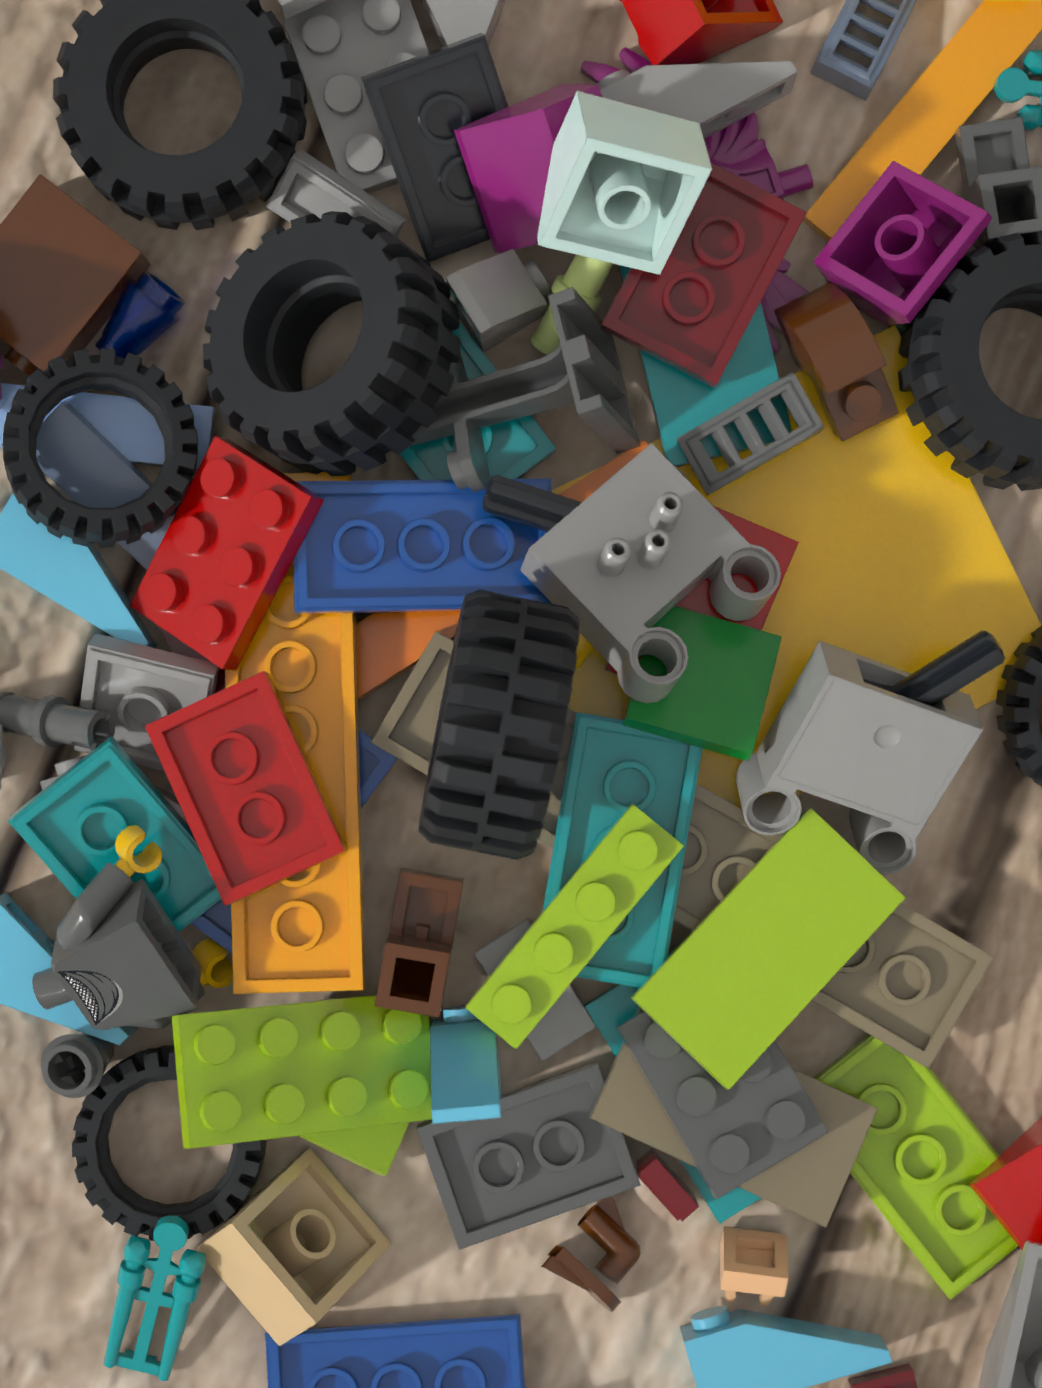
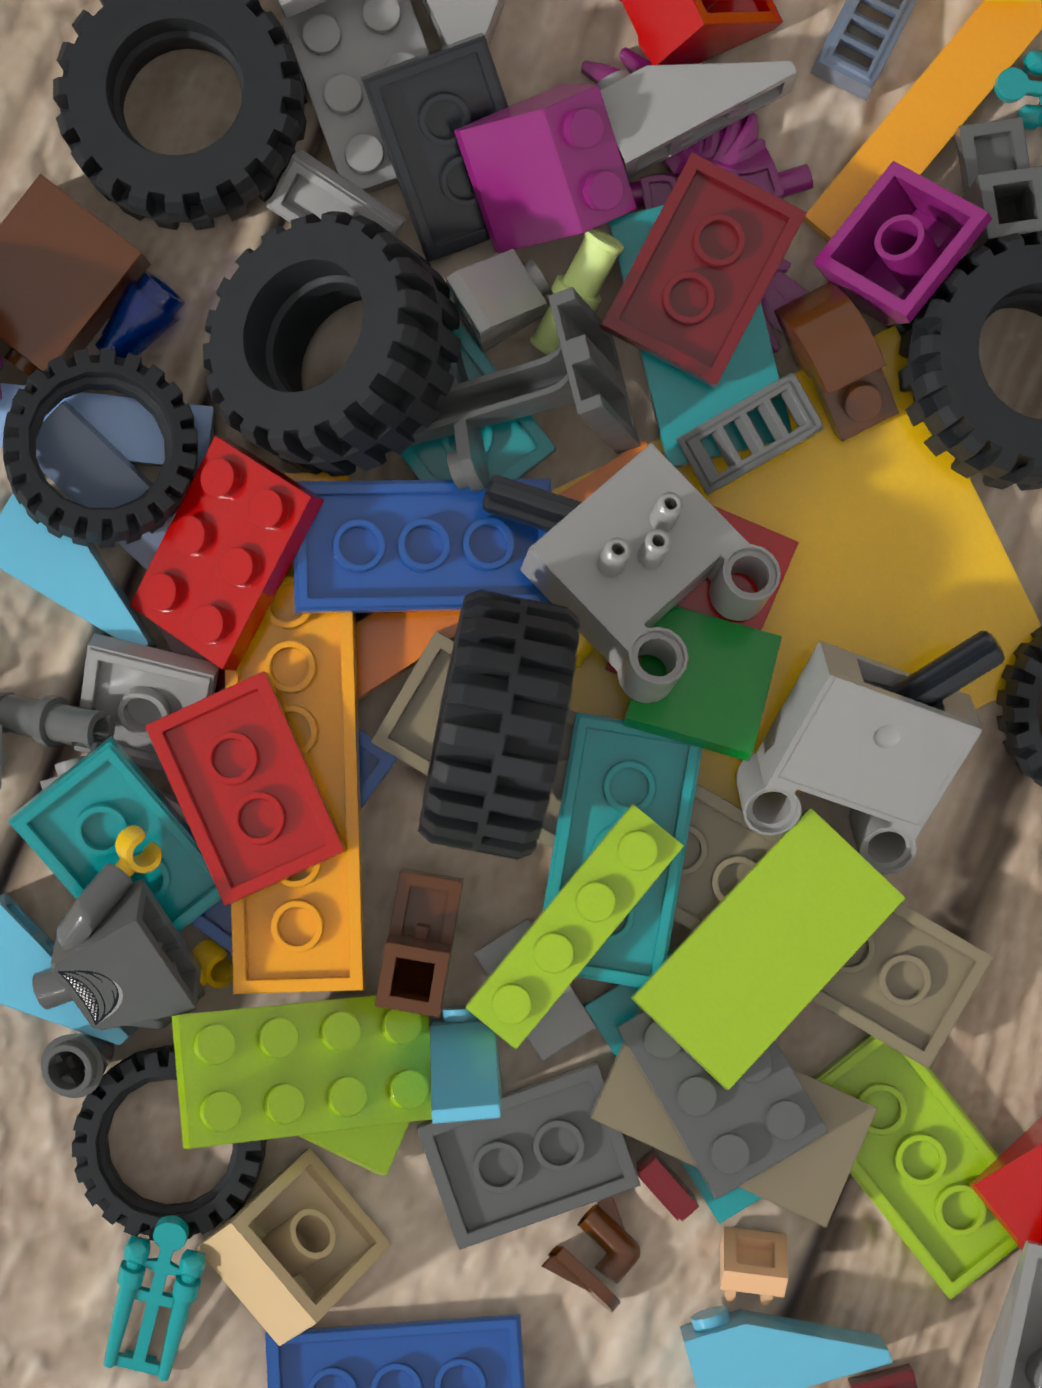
light aqua slope [537,91,712,275] -> none

